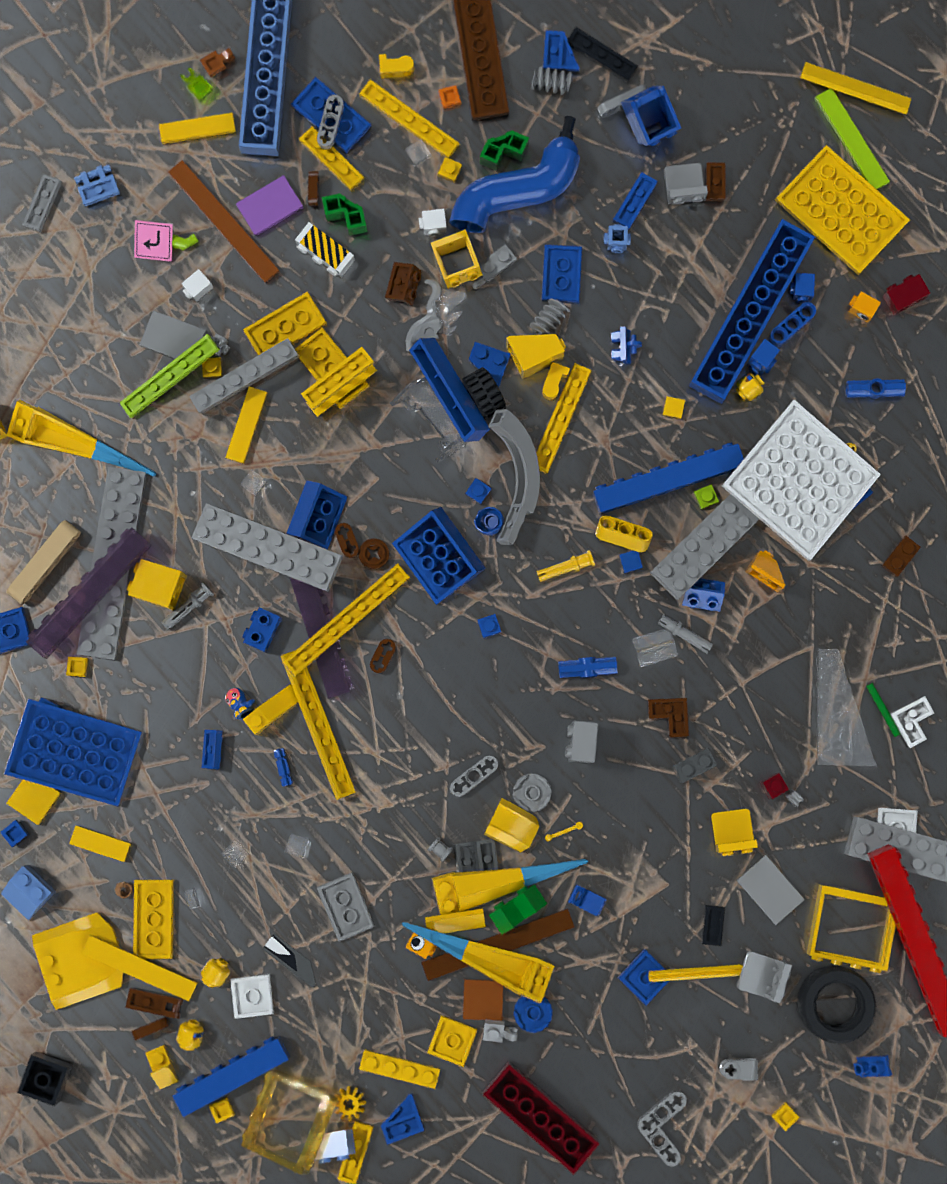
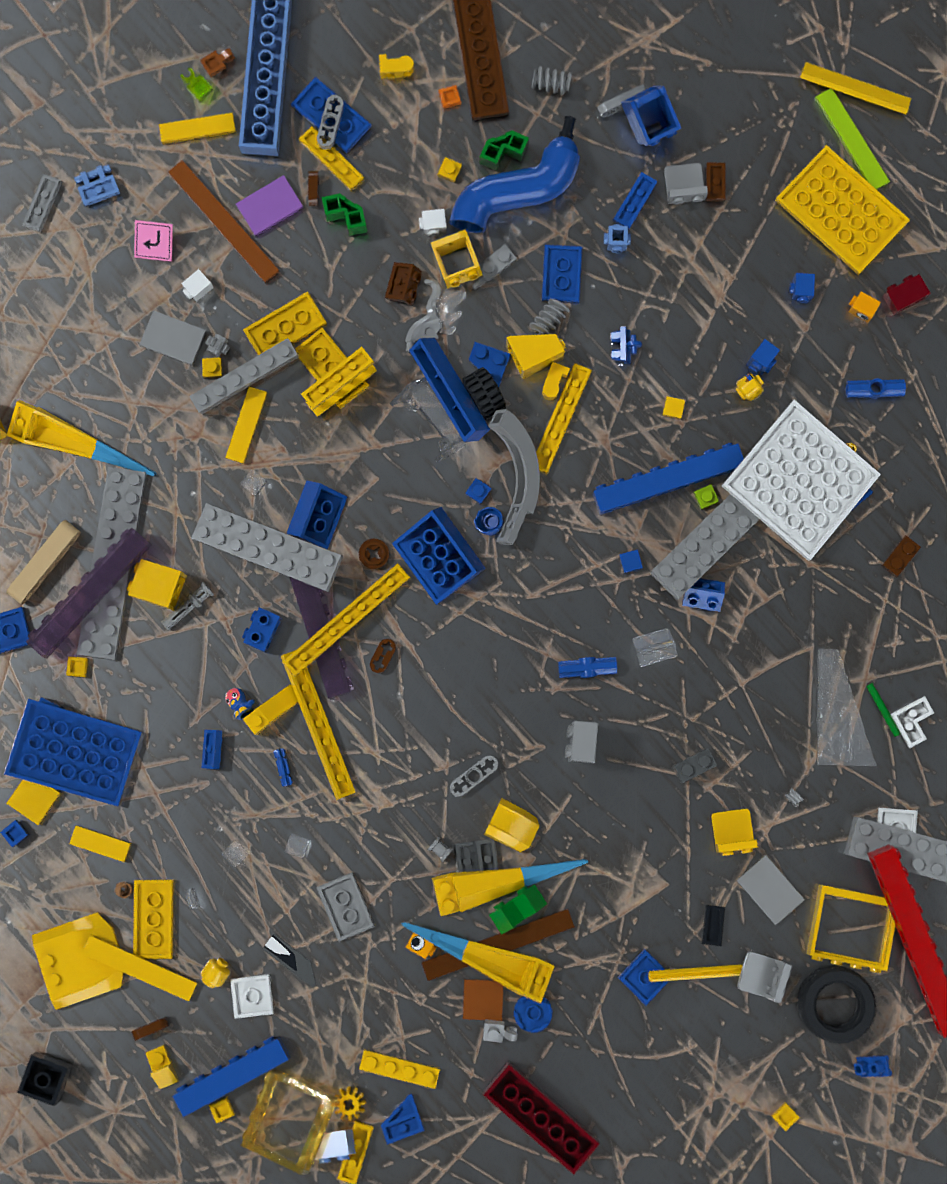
medium blue slope [1,865,56,921] -> none
lime tile [119,334,220,418] -> none
reddish brown plate [125,987,184,1019] -> none
lime arm [172,234,199,250] -> none
yellow head [176,1019,204,1051] -> none
brick [295,222,355,278] -> none
reddish brown beam [335,523,359,559] -> none
yellow tile [359,79,460,159] -> none
clear tile [405,139,431,166] -> none
yellow tile [425,909,486,934] -> none
yellow tile [427,1015,478,1067] -> none
blue plate [477,614,501,638] -> none
light grey tile [513,774,551,812] -> none
yellow pin [536,550,595,582] -> none
blue wing [543,30,579,71] -> none
yellow hinge [545,822,583,842] -> none
black tile [568,27,638,83] -> none
blue bracket [568,885,607,917] -> none
yellow beam [595,515,653,552] -> none
light grey beam [638,1090,687,1167] -> none
reddish brown plate [648,698,689,738] -> none
light grey pin [658,614,713,654] -> none
blue brick [689,219,815,404] -> none
light grey piece [719,1058,758,1080] -> none
light orange slope [745,550,785,592] -> none
dark red brick [759,773,789,799] -> none
blue beam [768,302,816,347] -> none

